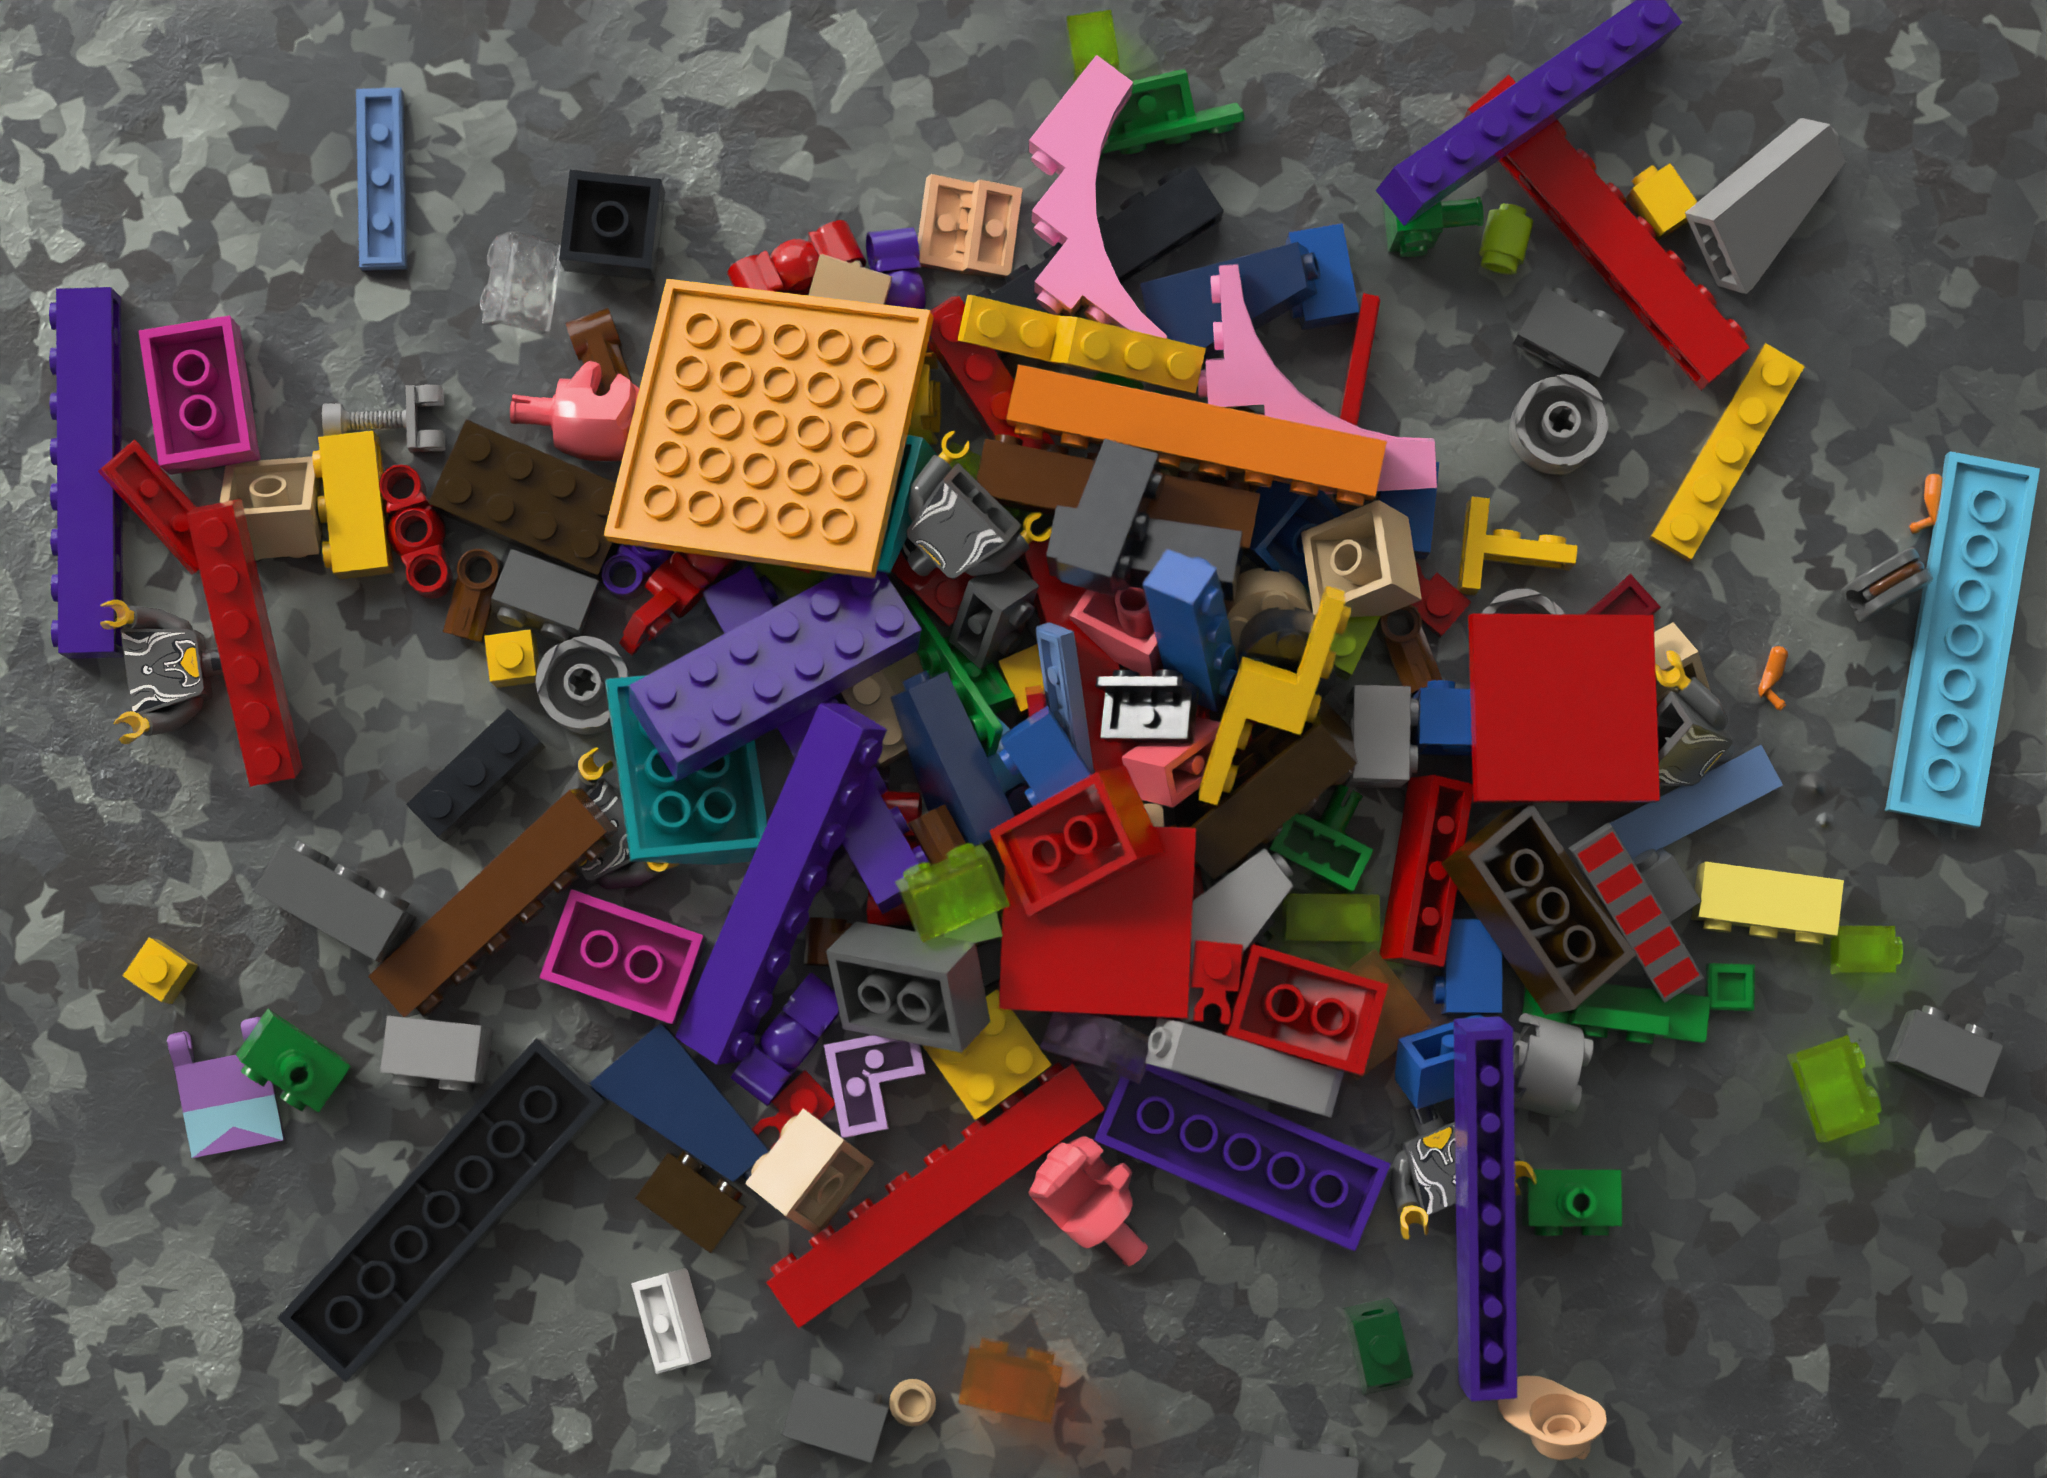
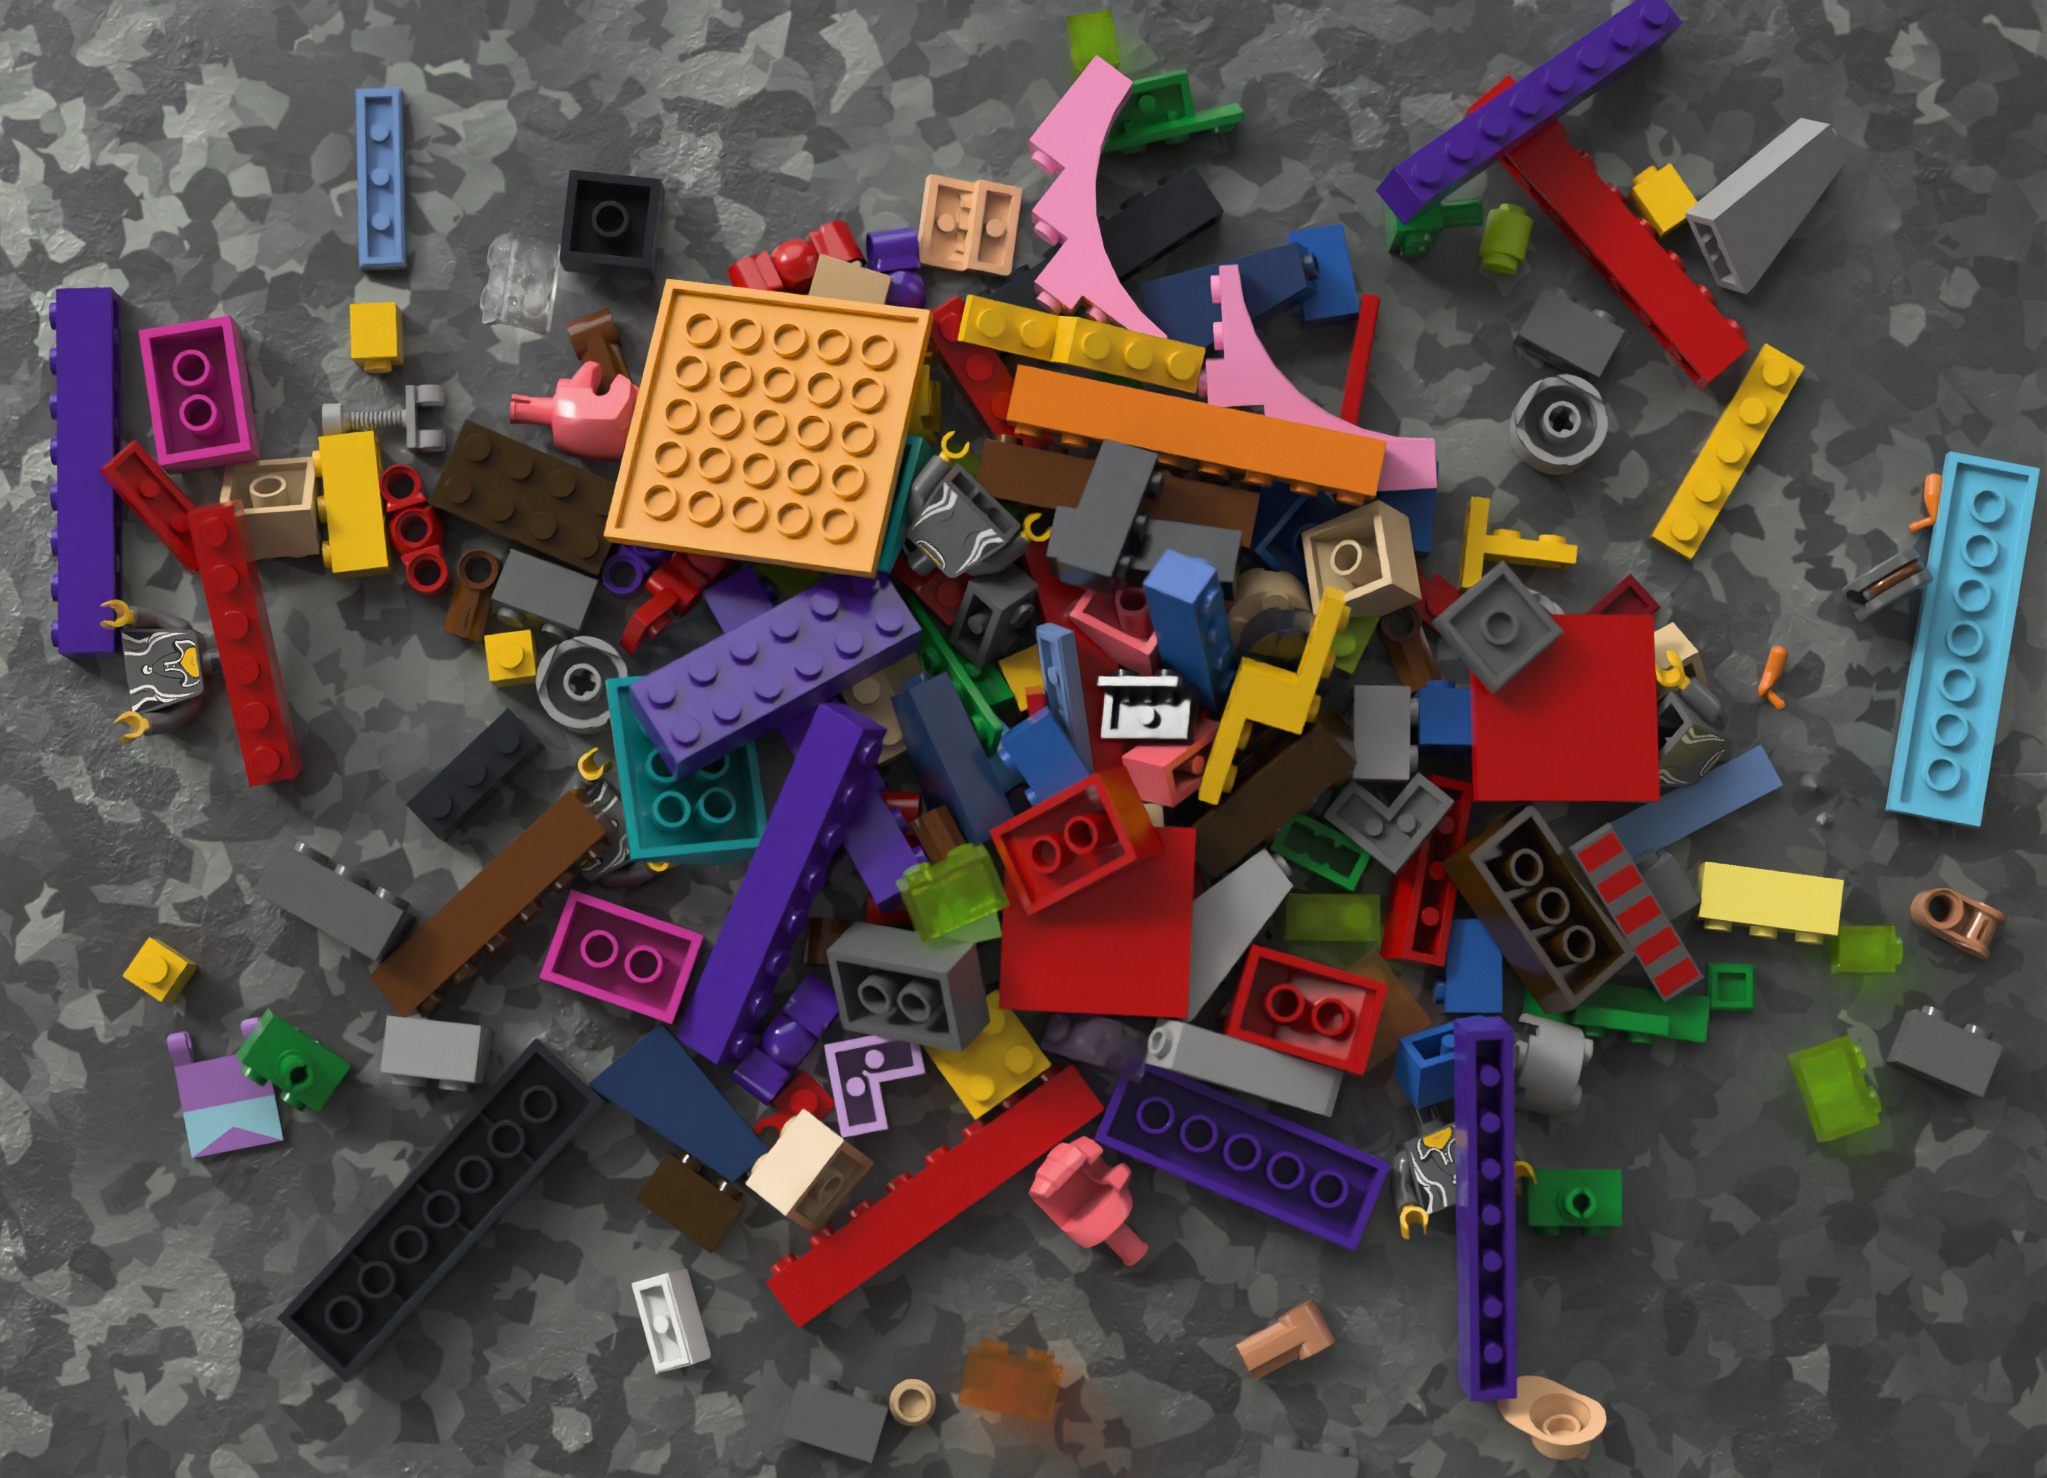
red plate [1190,940,1243,1025] -> none
dark green torso [1343,1298,1413,1395] -> none
none -> yellow brick [350,302,404,373]
none -> nougat piece [1235,1299,1336,1381]
none -> dark grey plate [1323,772,1456,876]
none -> dark grey plate [1431,561,1564,694]
none -> nougat piece [1910,888,2007,960]

